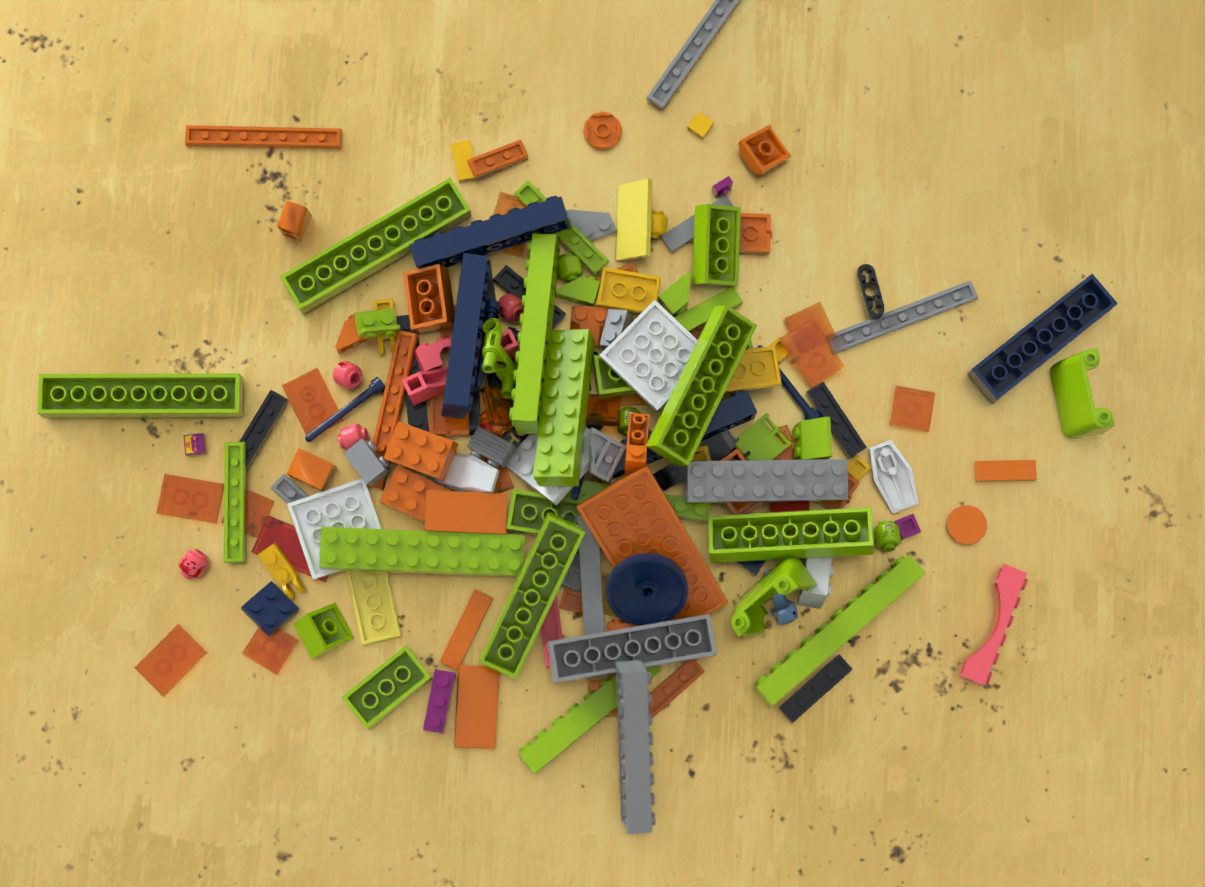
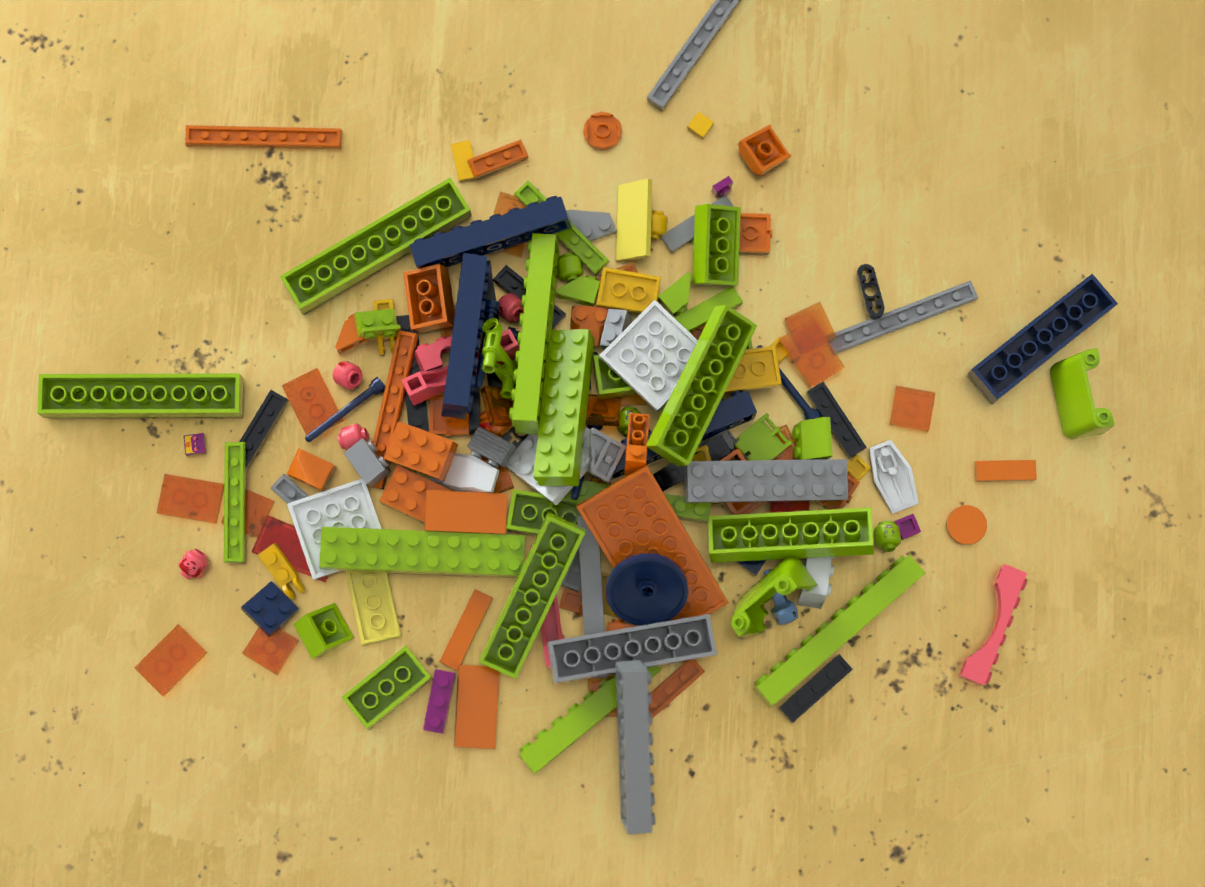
orange piece [277,201,312,241] -> none

